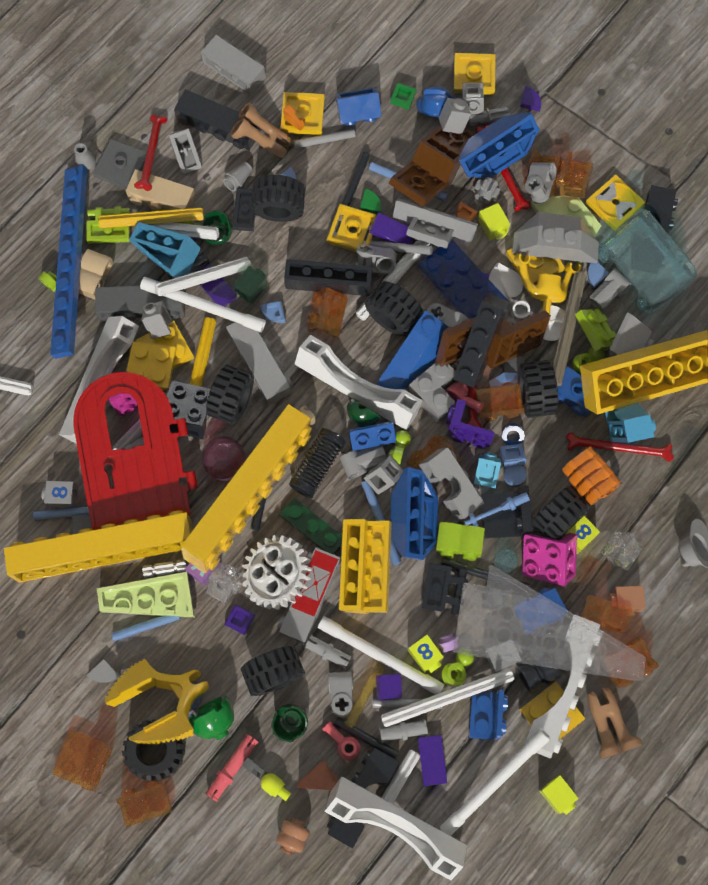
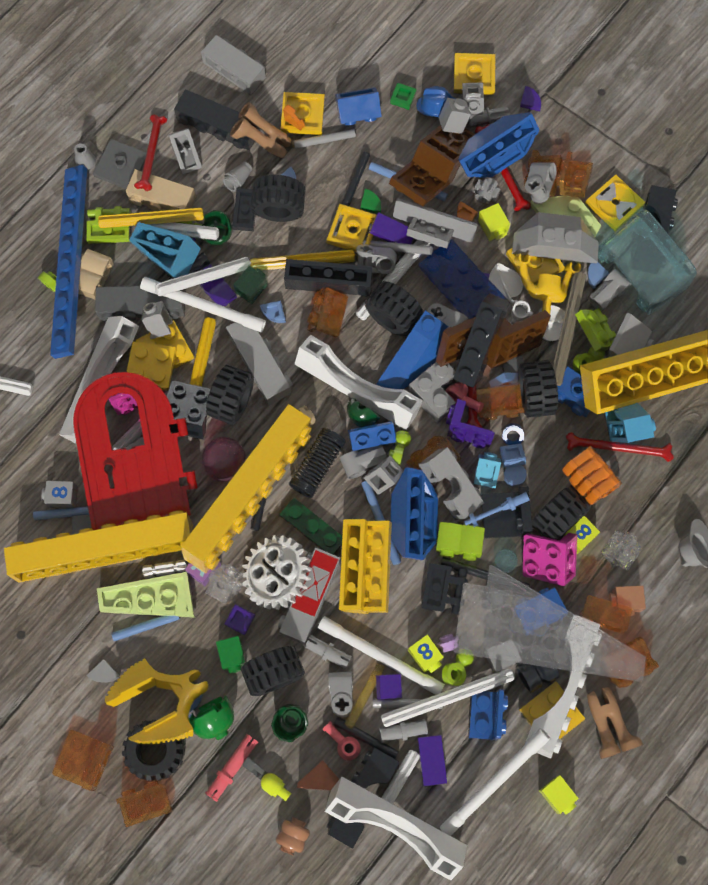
none -> green brick [216,636,246,674]
none -> yellow axle [250,250,355,271]

